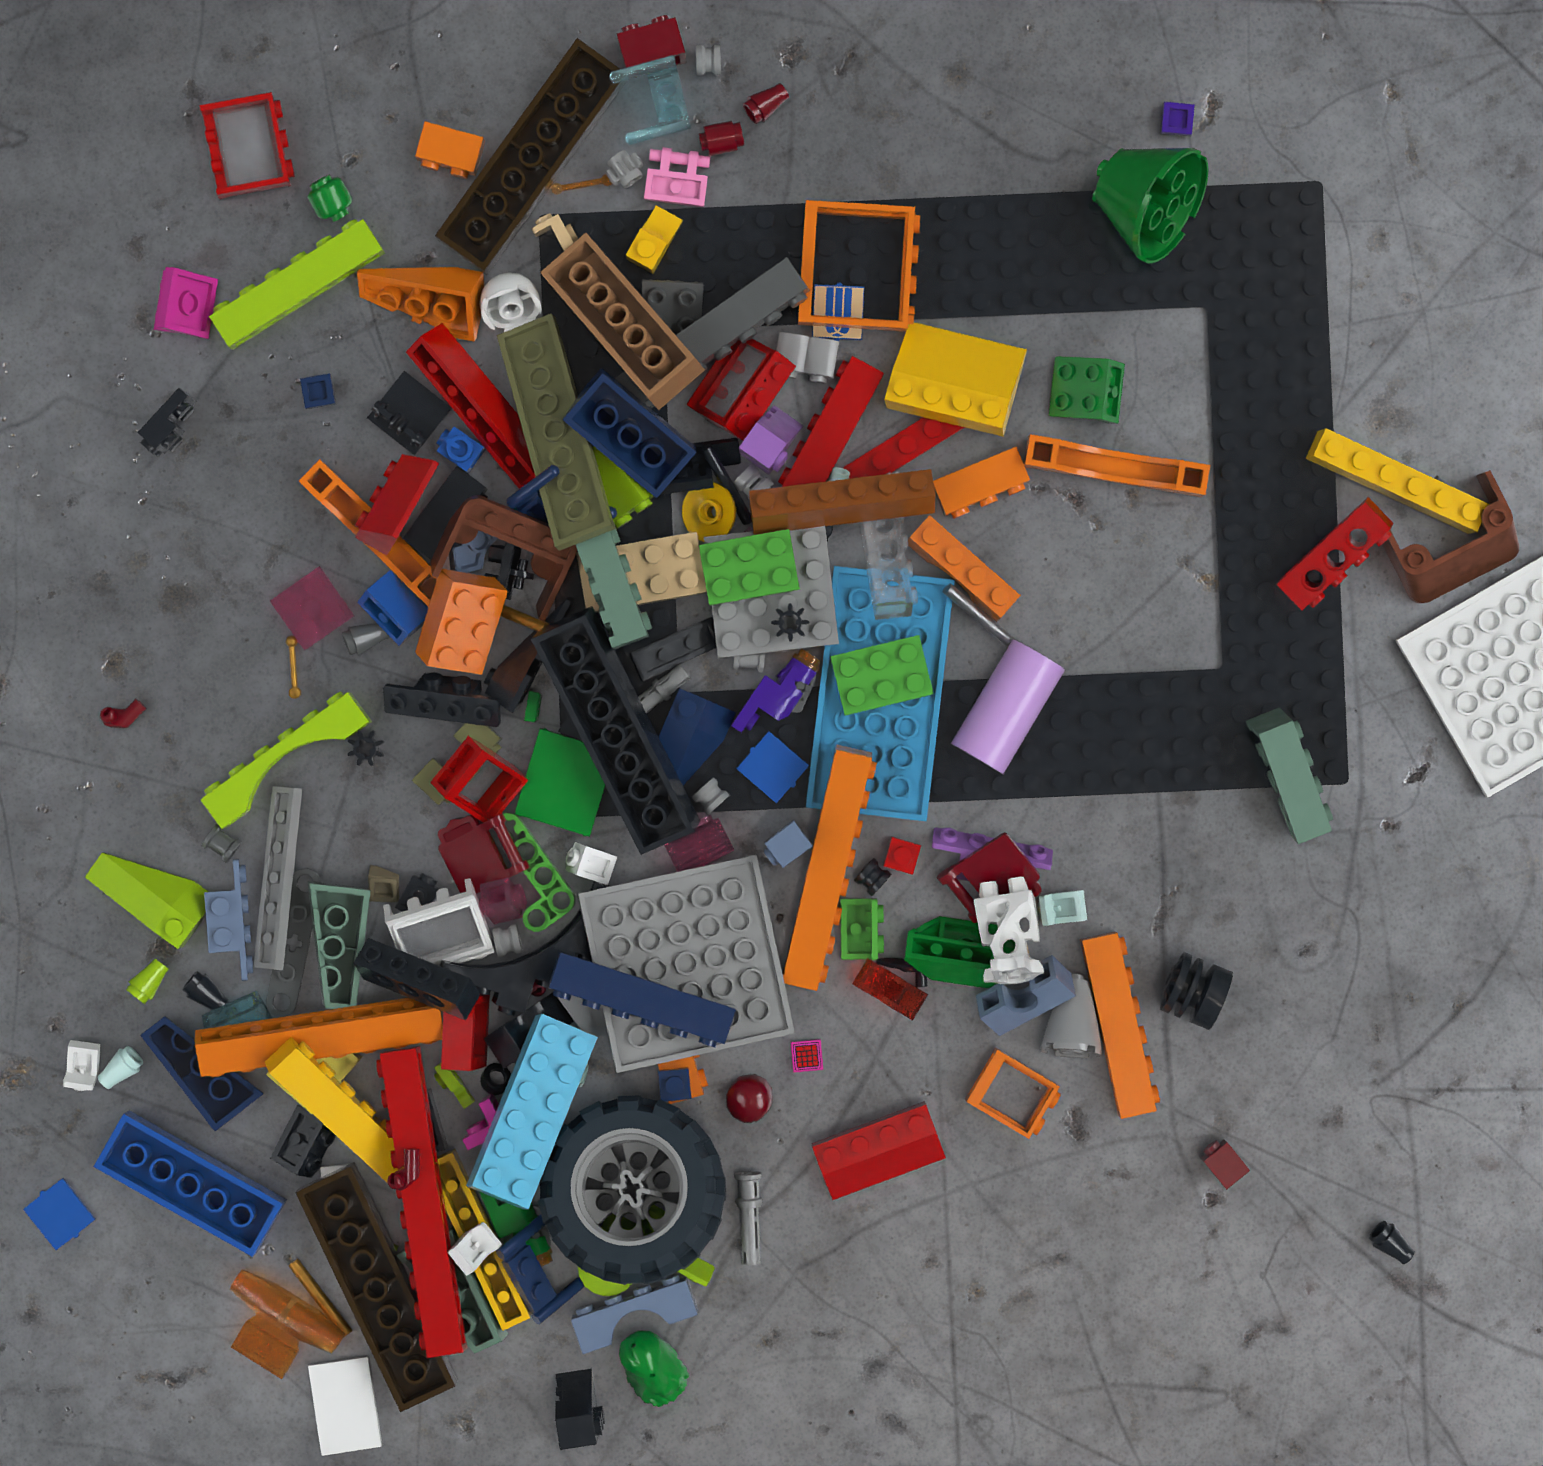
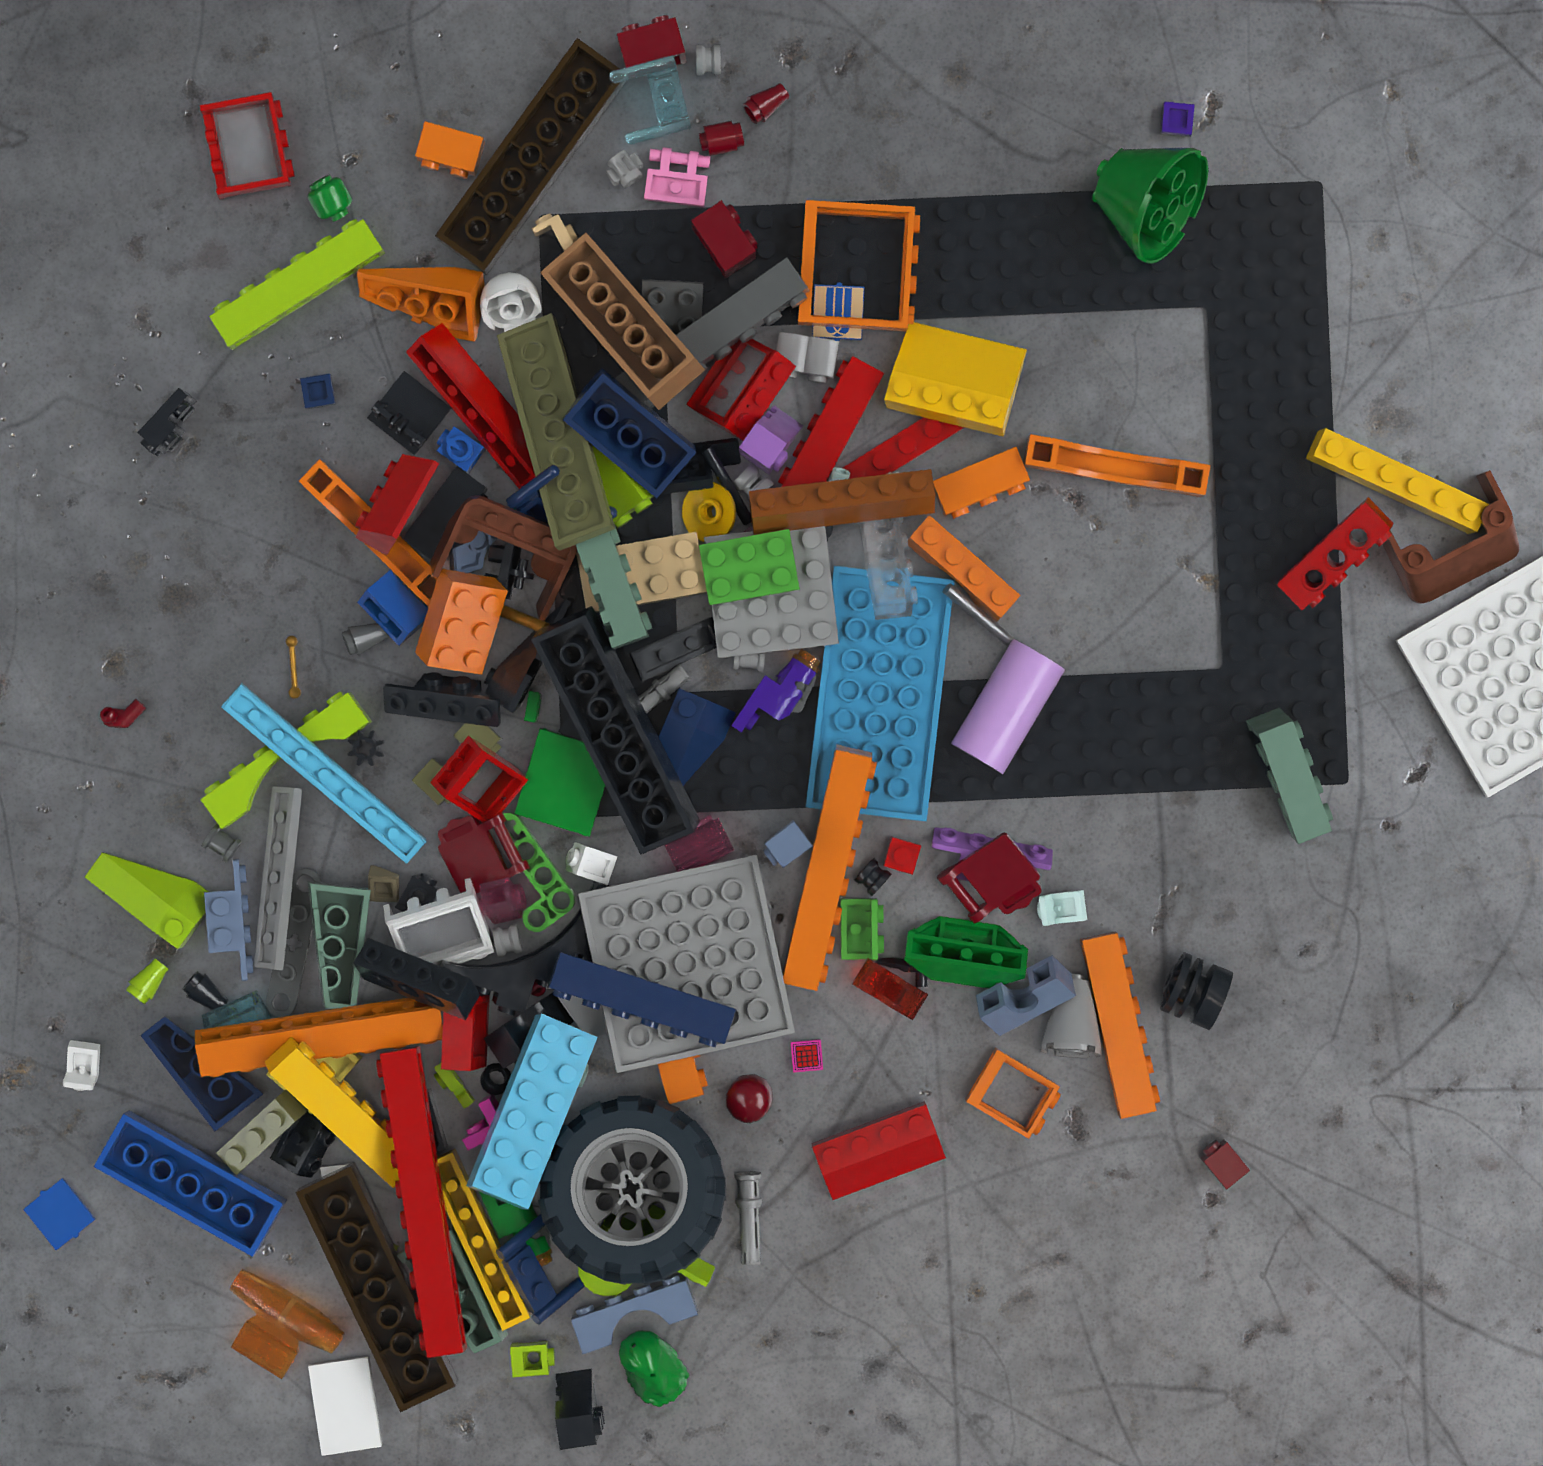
light aqua cone [98,1046,143,1089] -> none
dark pink bracket [153,267,218,339] -> none
clear pink plate [270,566,355,651] -> none
pearl gold bar [288,1258,353,1338] -> none
dark red arm [387,1148,420,1191] -> none
white bracket [448,1222,502,1276] -> none
clear orange hinge [551,174,612,195] -> none
yellow arch [626,205,683,274] -> none
dark blue plate [658,1067,692,1102] -> none
light grey wheel [692,777,729,815] -> none
blue piece [737,731,809,803] -> none
black gear [771,603,810,642] -> none
bright green plate [830,635,934,716] -> none
white hips [974,876,1044,984] -> none
green bracket [1049,356,1125,424] -> none
black cone [1369,1221,1415,1264] -> none
none -> olive arch [216,1090,308,1175]
none -> medium azure tile [221,683,427,864]
none -> lime brick [510,1341,555,1378]
none -> dark red brick [691,200,758,278]

